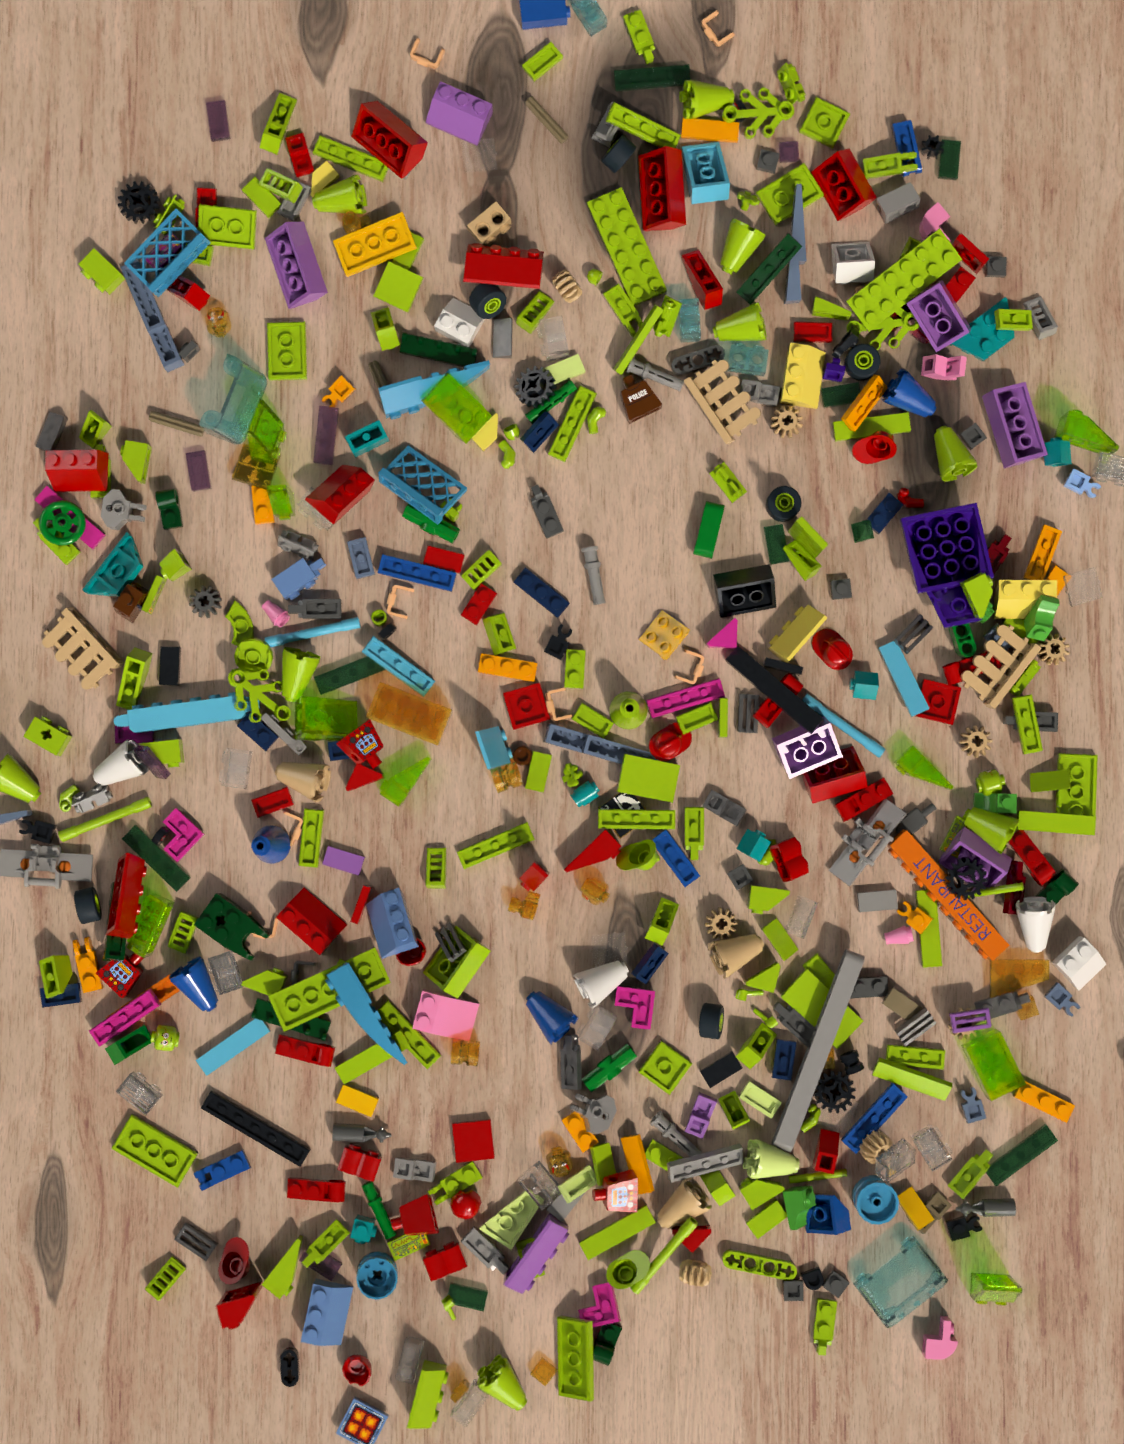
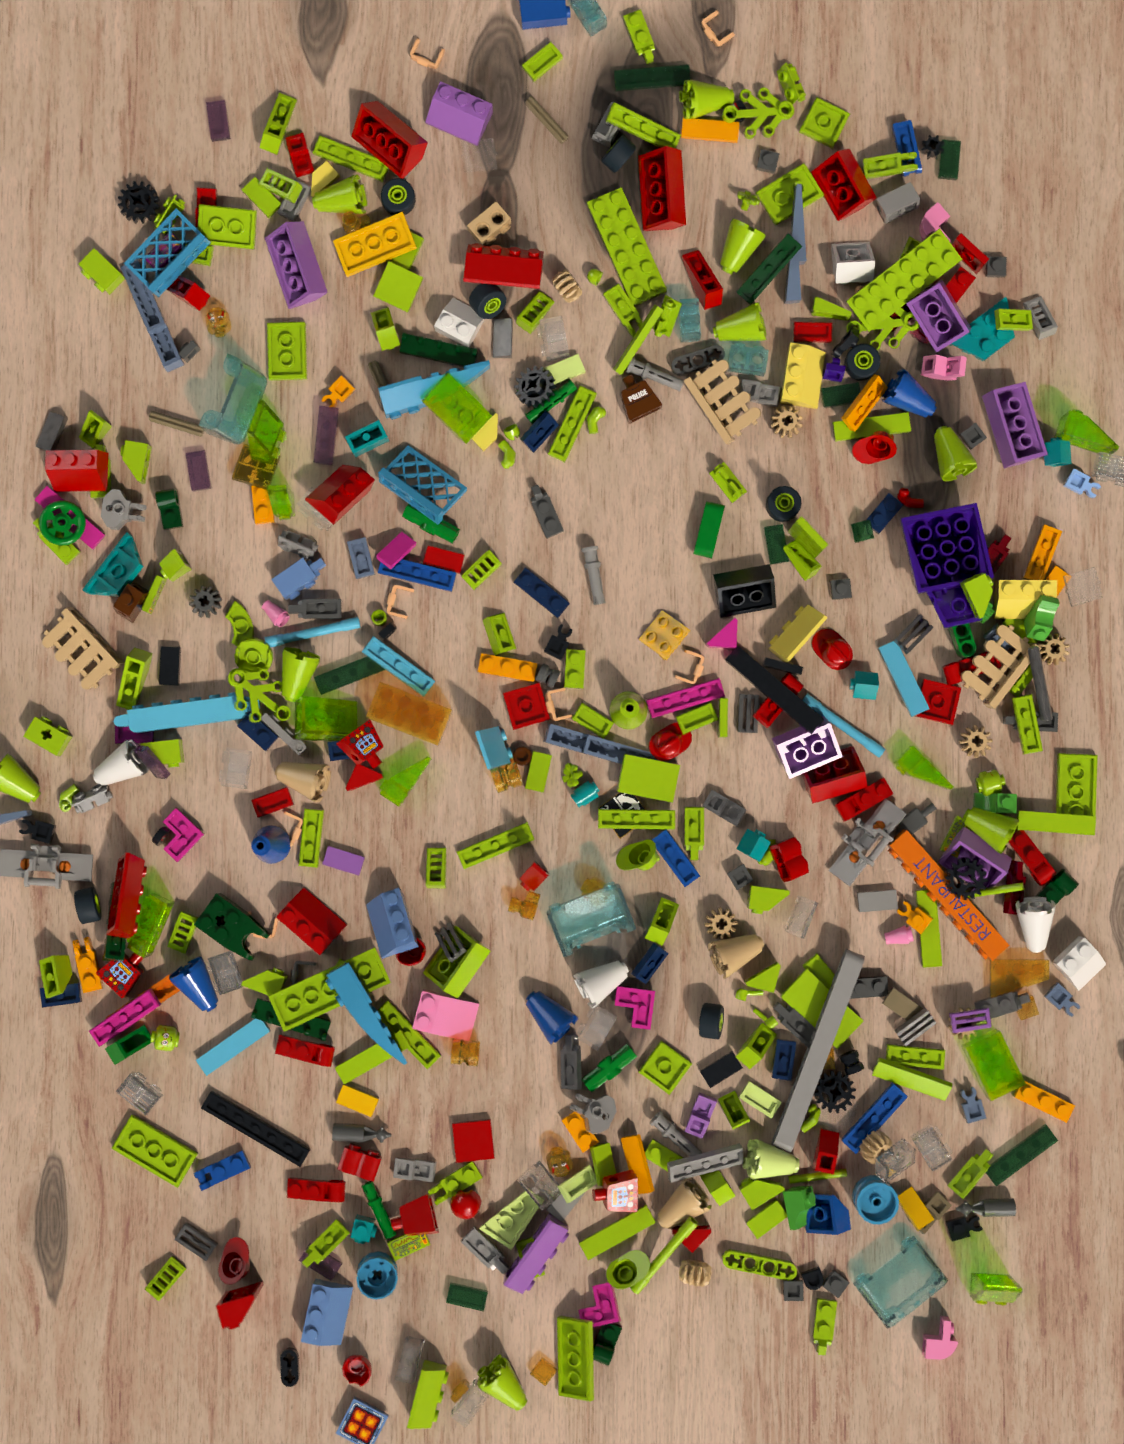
lime piece [58,797,152,842] -> none
clear green tile [122,825,191,892] -> none
lime slope [262,1235,303,1299] -> none
red tile [350,885,372,924] -> none
red brick [422,1241,468,1281] -> none
lime tile [439,499,462,523] -> none
lime hand [441,1295,456,1320] -> none
red plate [461,583,497,626] -> none
red slope [564,829,621,873] -> none
medium azure slope [682,142,730,204] -> none
lime slope [761,918,799,961] -> none
clear purple tile [778,141,799,163] -> none
lime slope [1030,770,1071,792] -> none
none -> dark pink tile [376,532,416,569]
none -> black wheel [381,178,416,215]
none -> dark grey wheel [535,663,561,689]
none -> clear light blue windscreen [546,882,636,957]
none -> flat silver axle [1028,646,1053,721]

